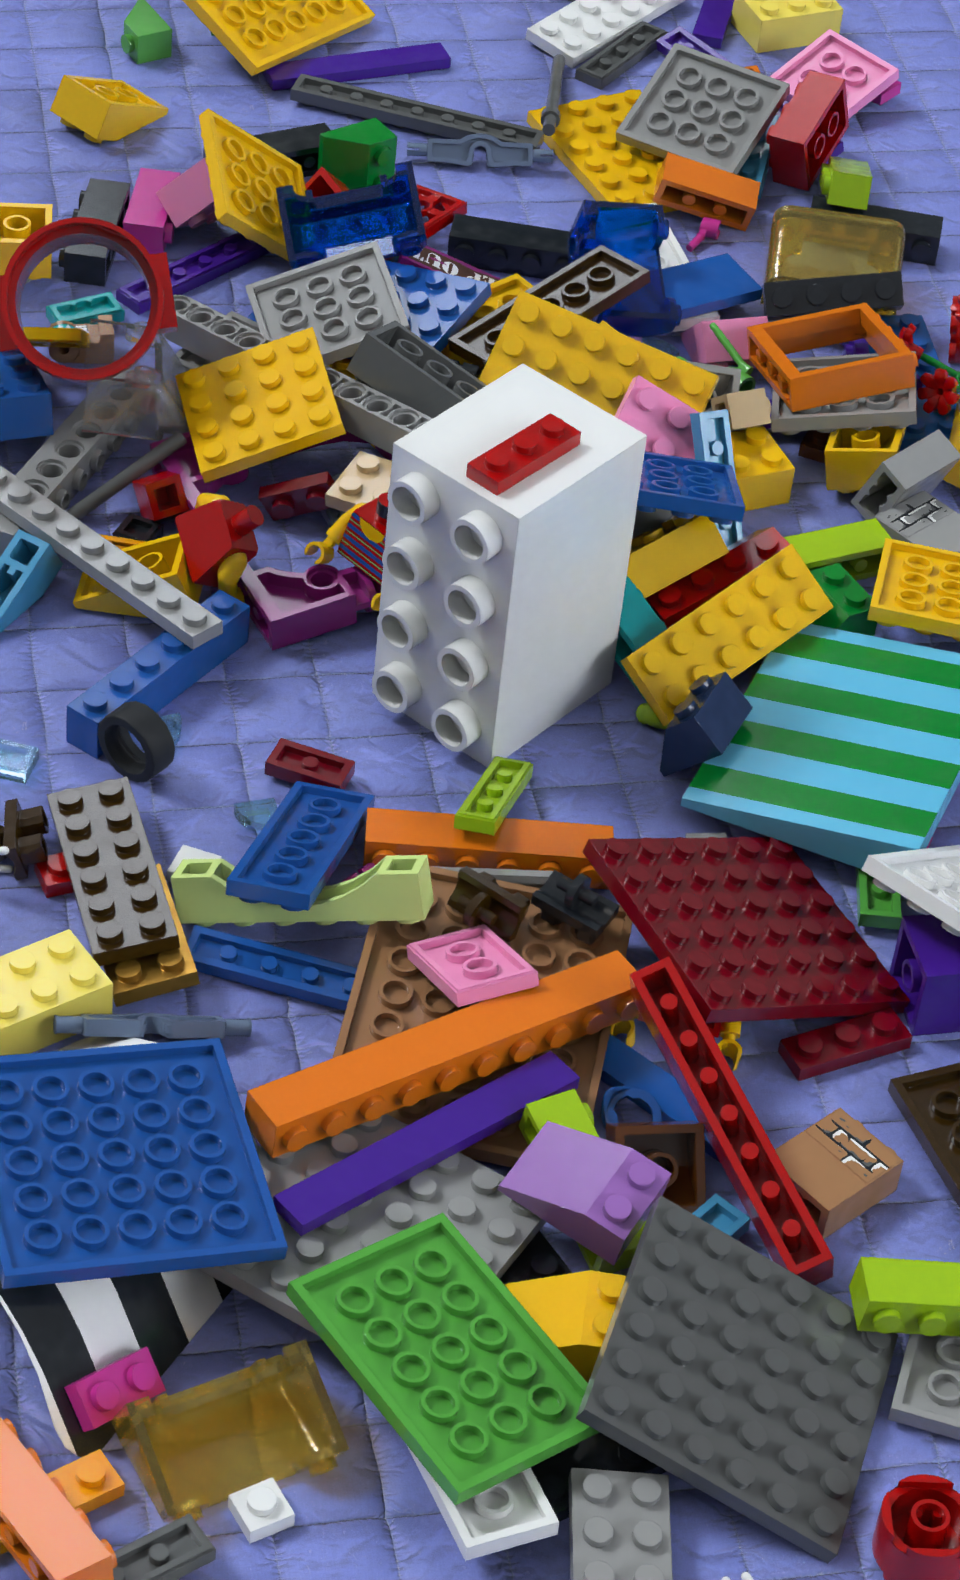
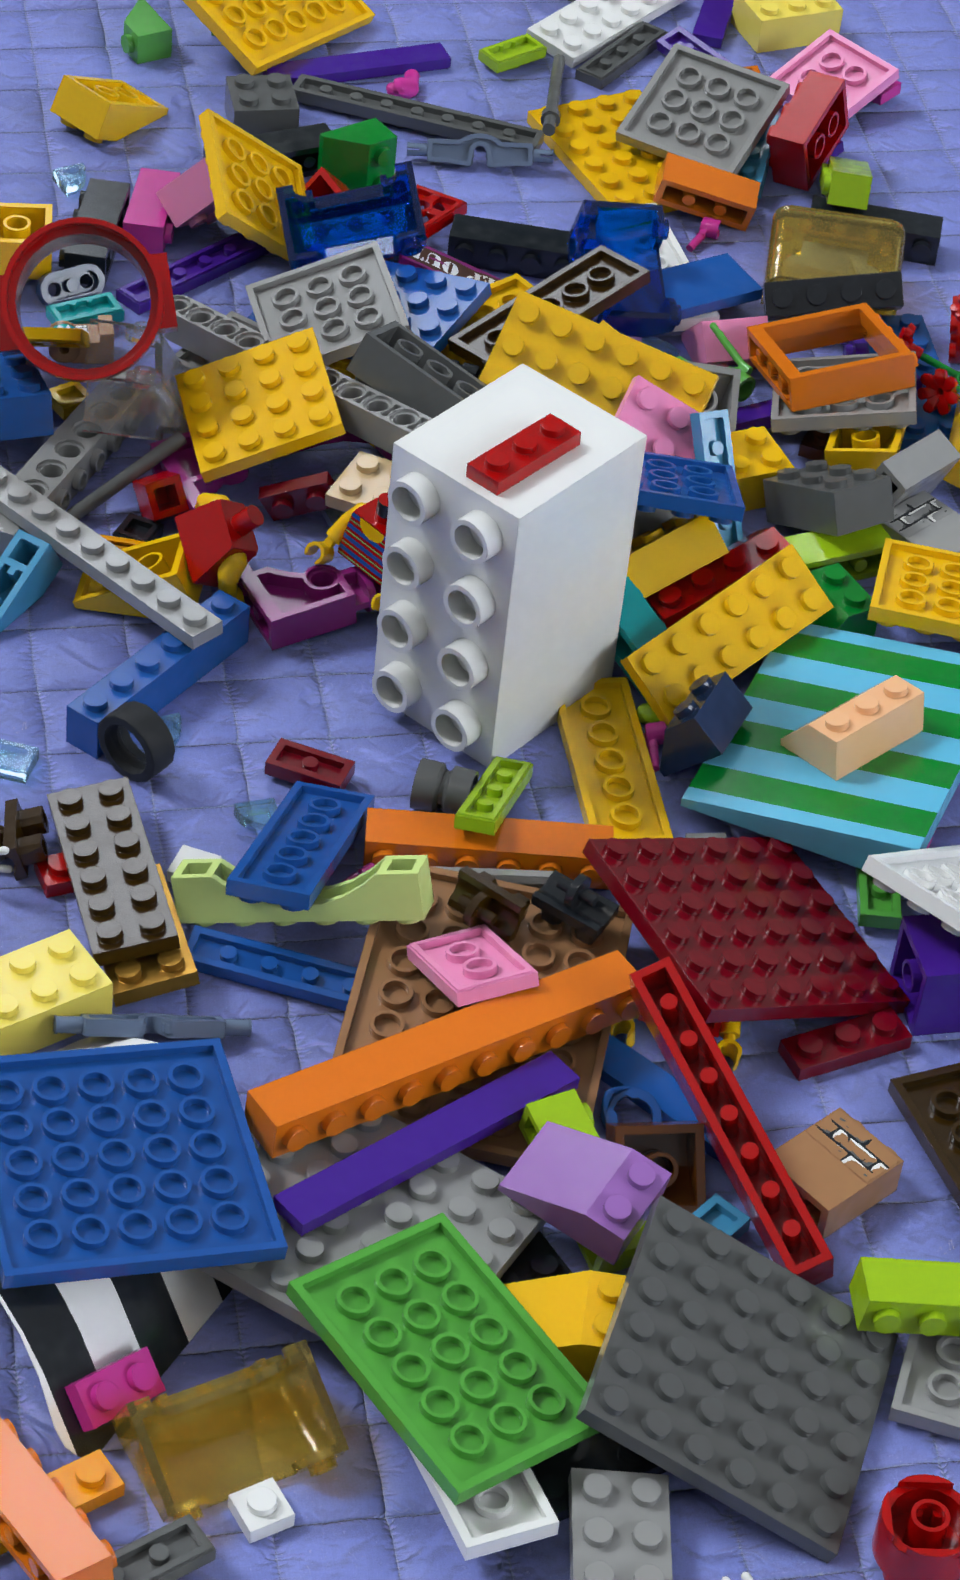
tan brick [710,387,771,432] -> none
none -> plate [36,264,105,306]
none -> yellow plate [49,381,89,420]
none -> clear light blue tile [53,163,86,197]
none -> dark grey brick [225,73,300,135]
none -> dark pink arm [386,69,420,99]
none -> dark grey wheel [410,758,479,814]
none -> lime plate [478,33,547,73]
none -> yellow plate [557,677,673,839]
none -> dark pink hand [643,721,667,772]
none -> dark grey brick [763,460,894,537]
none -> light nougat slope [781,675,924,781]

